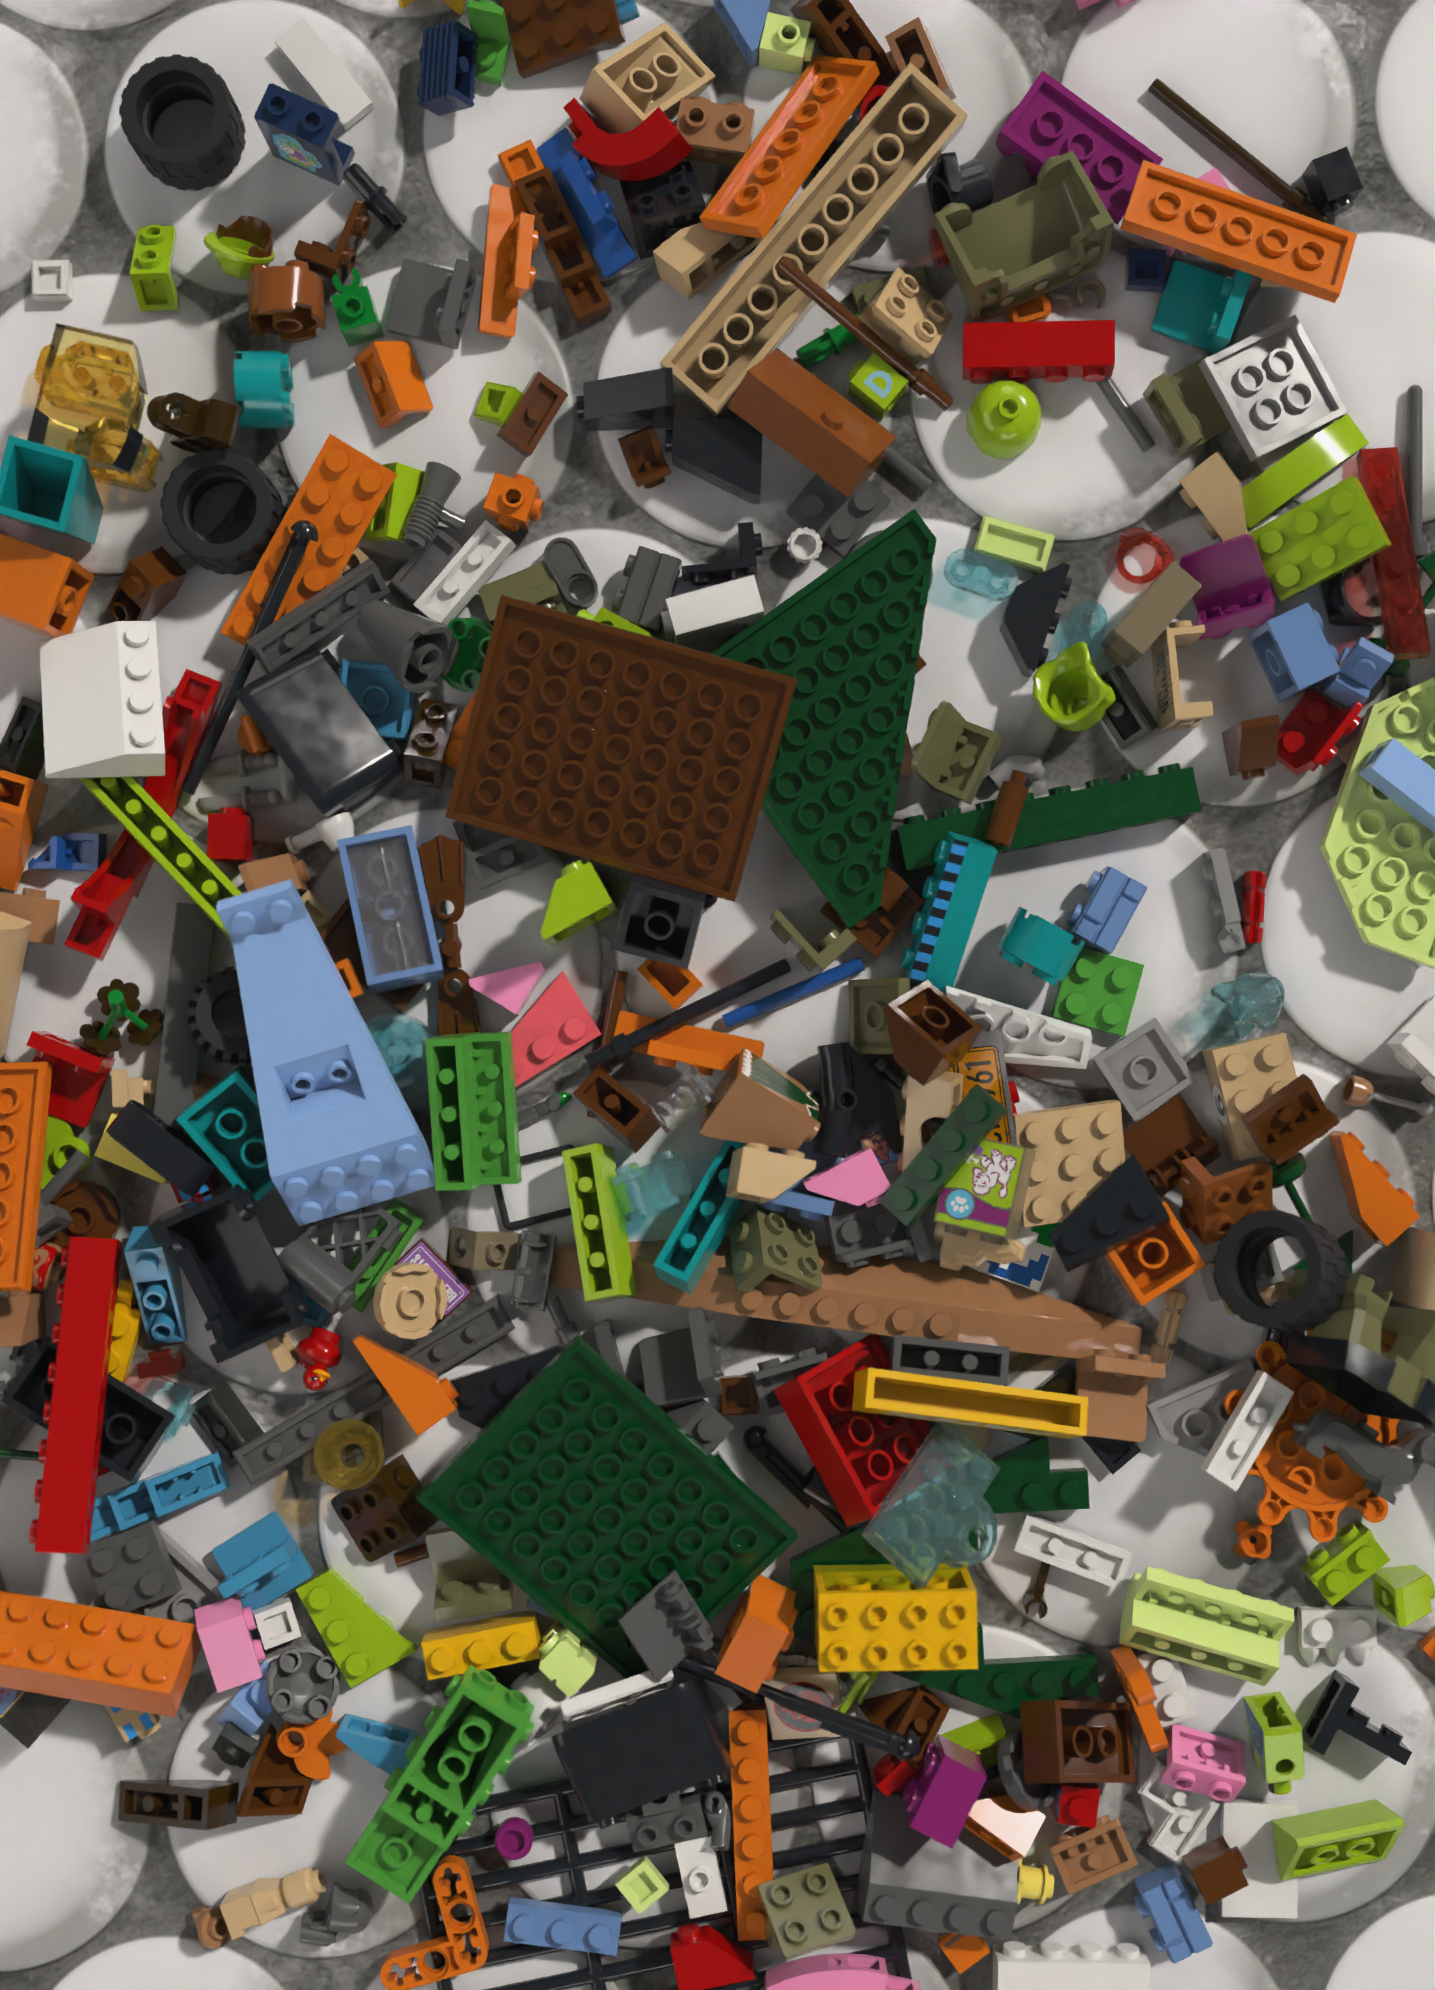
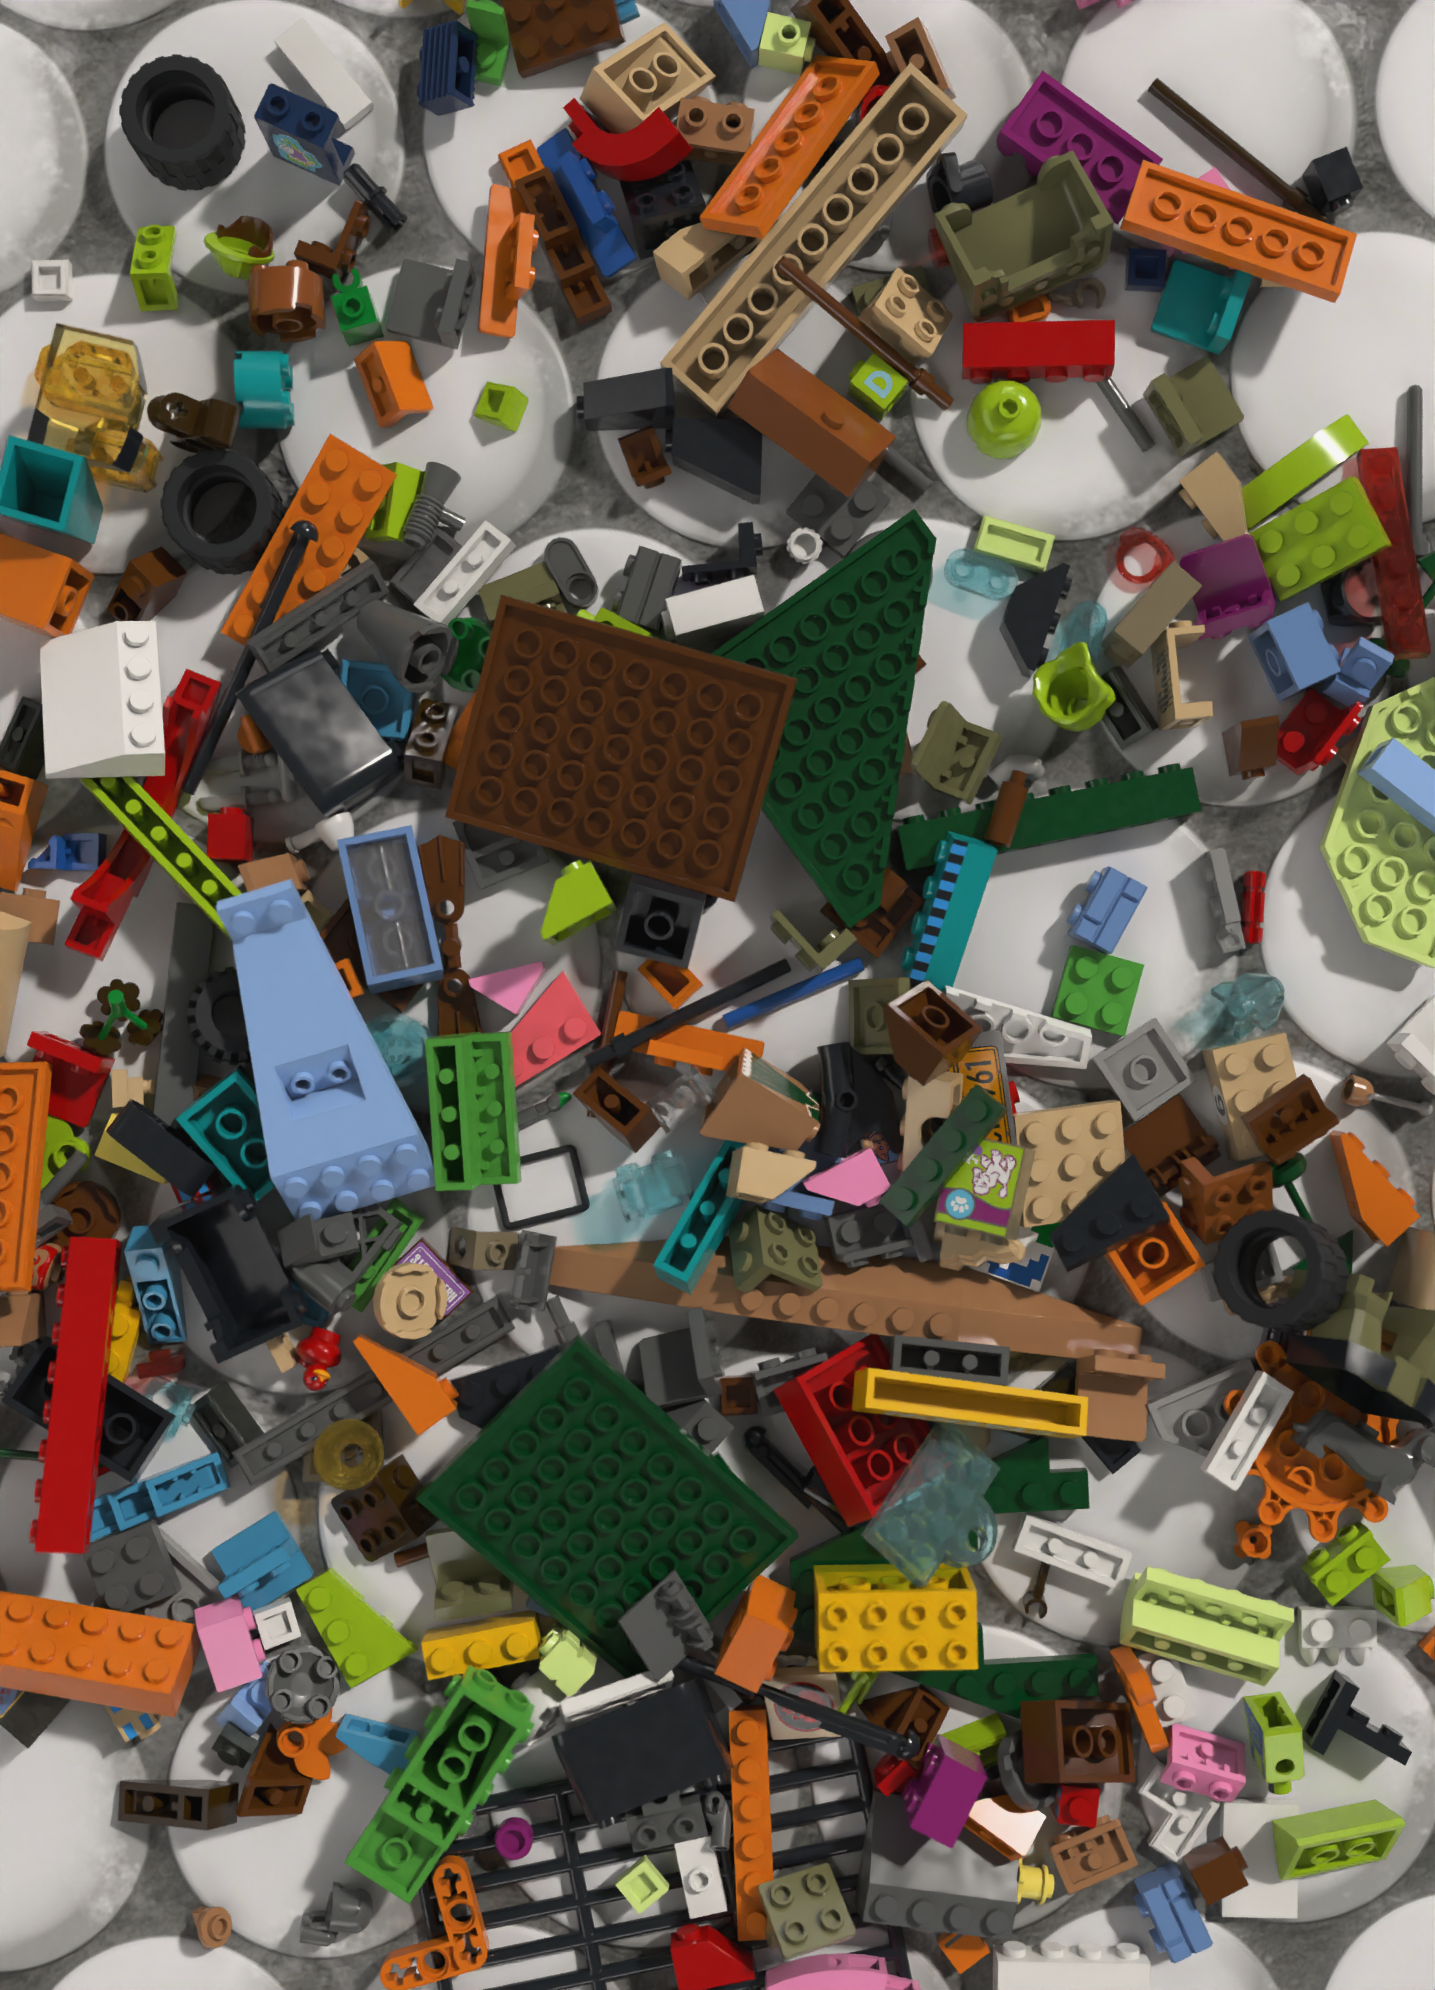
tan piece [219,1867,326,1940] -> none
orange brick [483,472,544,532] -> none
reddish brown plate [496,371,568,457] -> none
medium blue plate [504,1897,622,1956] -> none
lime brick [562,1143,637,1303] -> none
green axle [796,313,865,369] -> none
teal brick [997,907,1086,986] -> none
tan axle [1149,1290,1189,1364] -> none
light grey plate [1198,314,1348,463] -> none
none -> dark grey slope [277,1212,360,1269]

